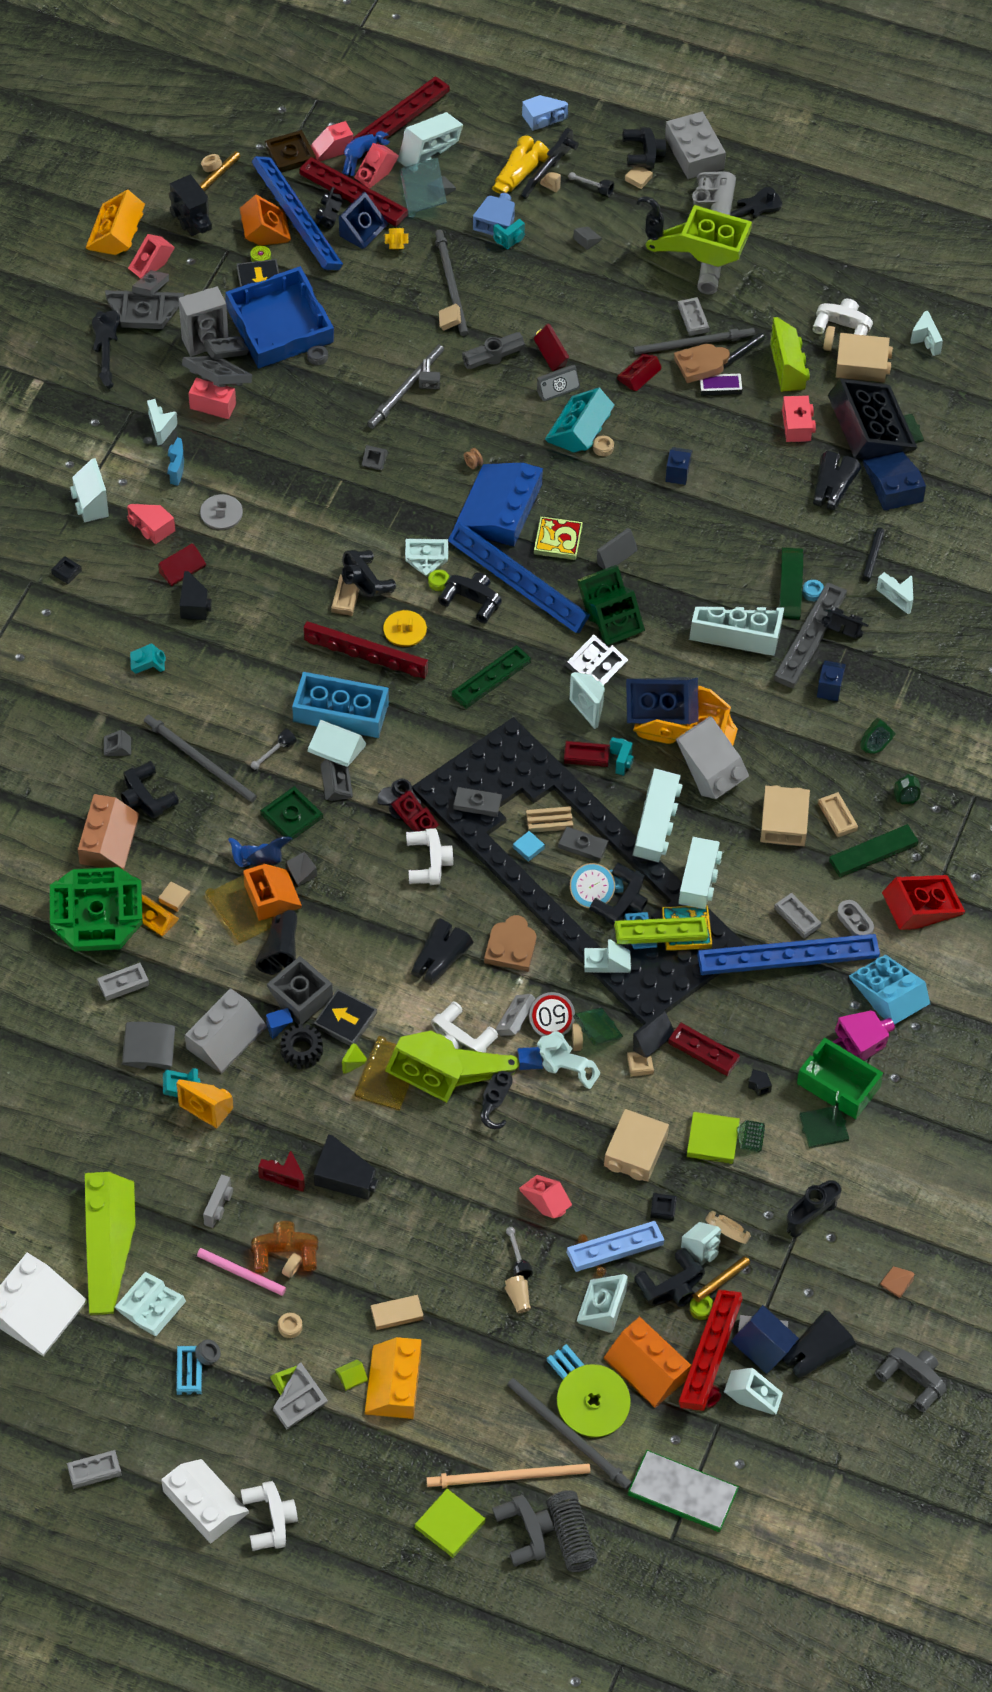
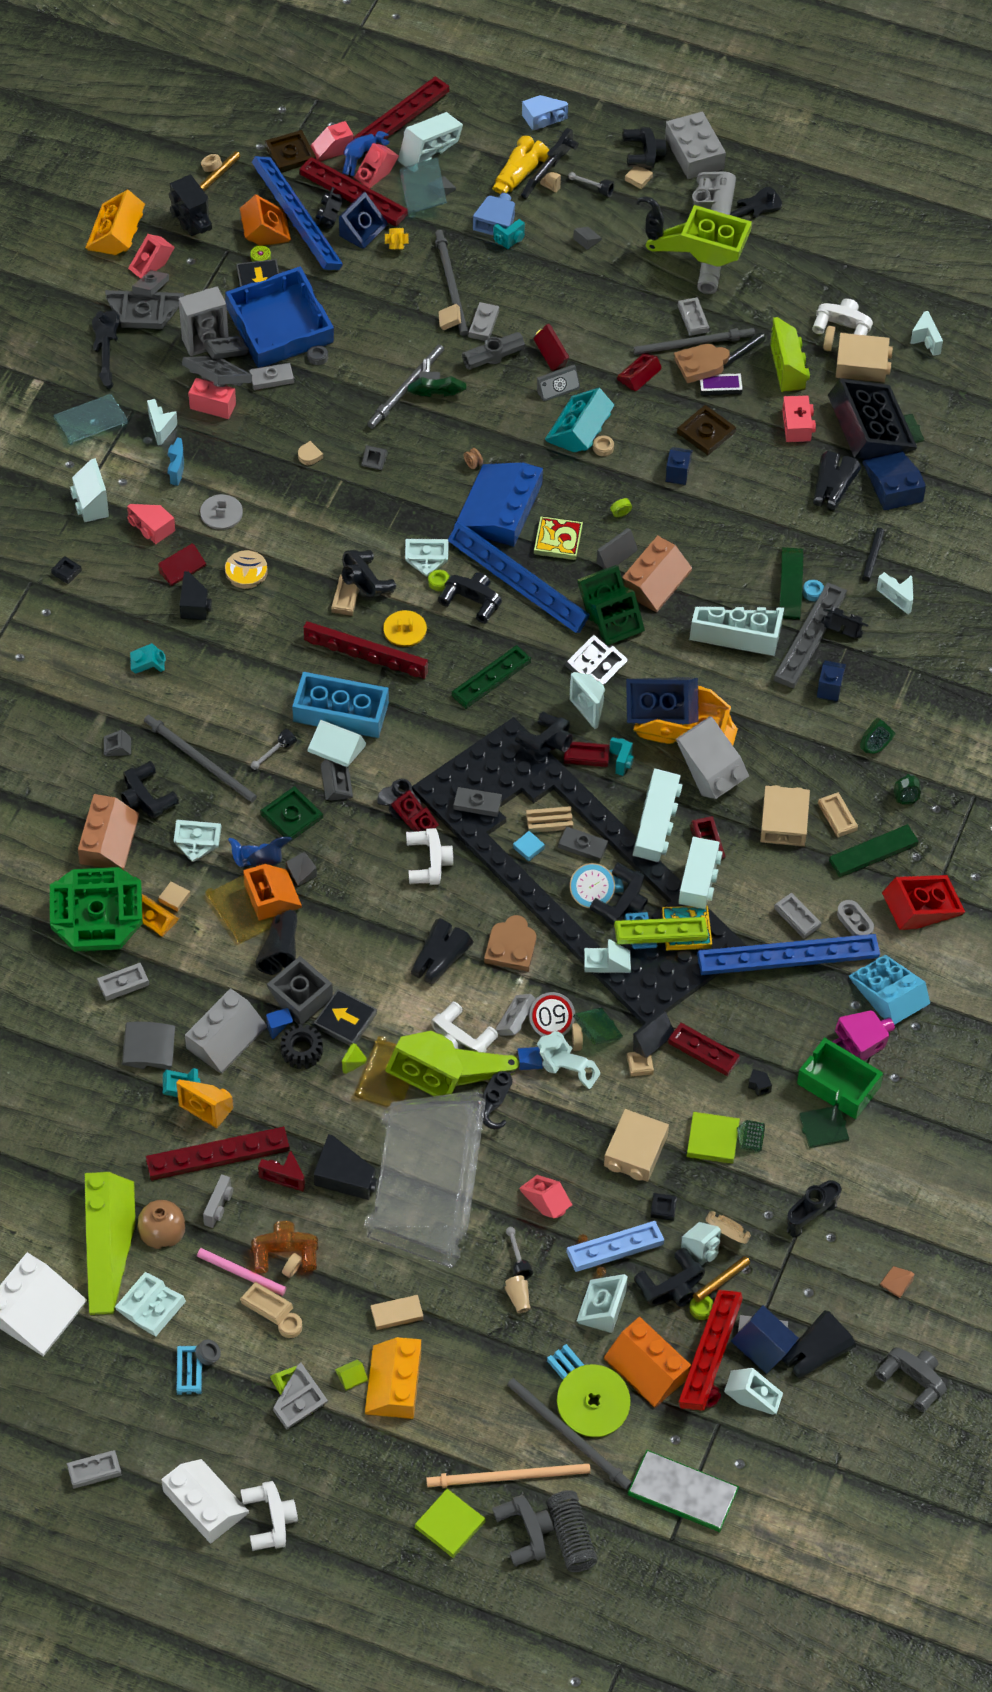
none -> clear light blue piece [54,394,128,445]
none -> medium nougat cylinder [138,1200,185,1249]
none -> dark red plate [146,1126,290,1181]
none -> light aqua slope [174,820,222,862]
none -> tile [225,550,268,589]
none -> tan tile [240,1282,293,1325]
none -> light grey plate [249,363,294,390]
none -> tan tile [298,441,323,465]
none -> clear windscreen [364,1090,486,1268]
none -> dark green tile [408,376,466,397]
none -> light grey plate [469,302,499,341]
none -> black connector [515,711,573,755]
none -> lime tile [610,498,632,517]
none -> nougat slope [622,535,692,613]
none -> dark brown tile [677,405,736,456]
none -> dark red slope [689,816,726,859]

